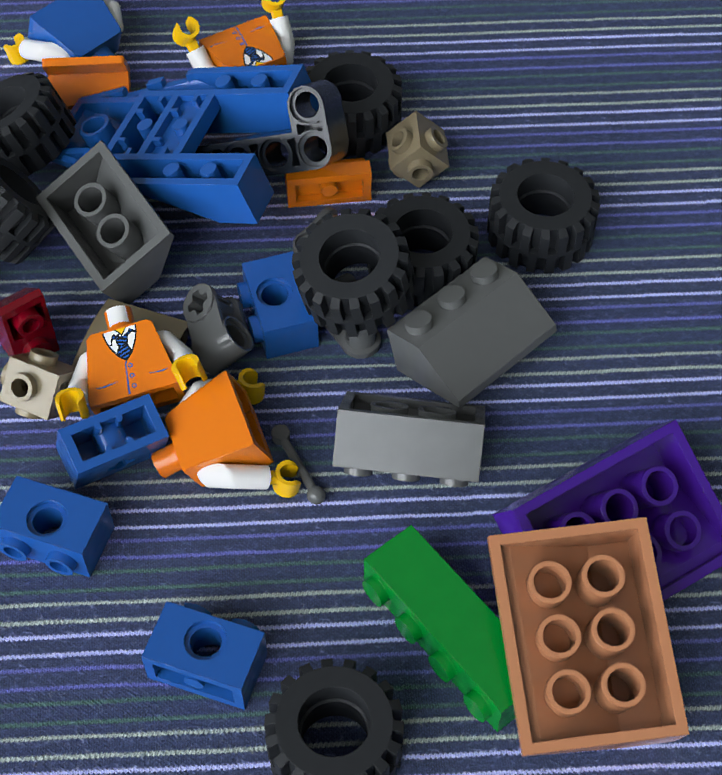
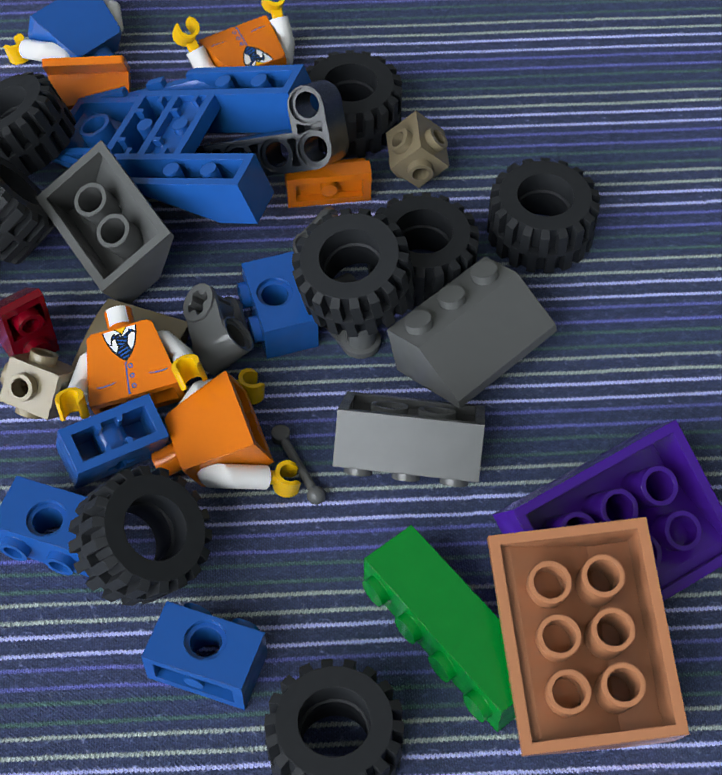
none -> black tyre [68,466,212,606]

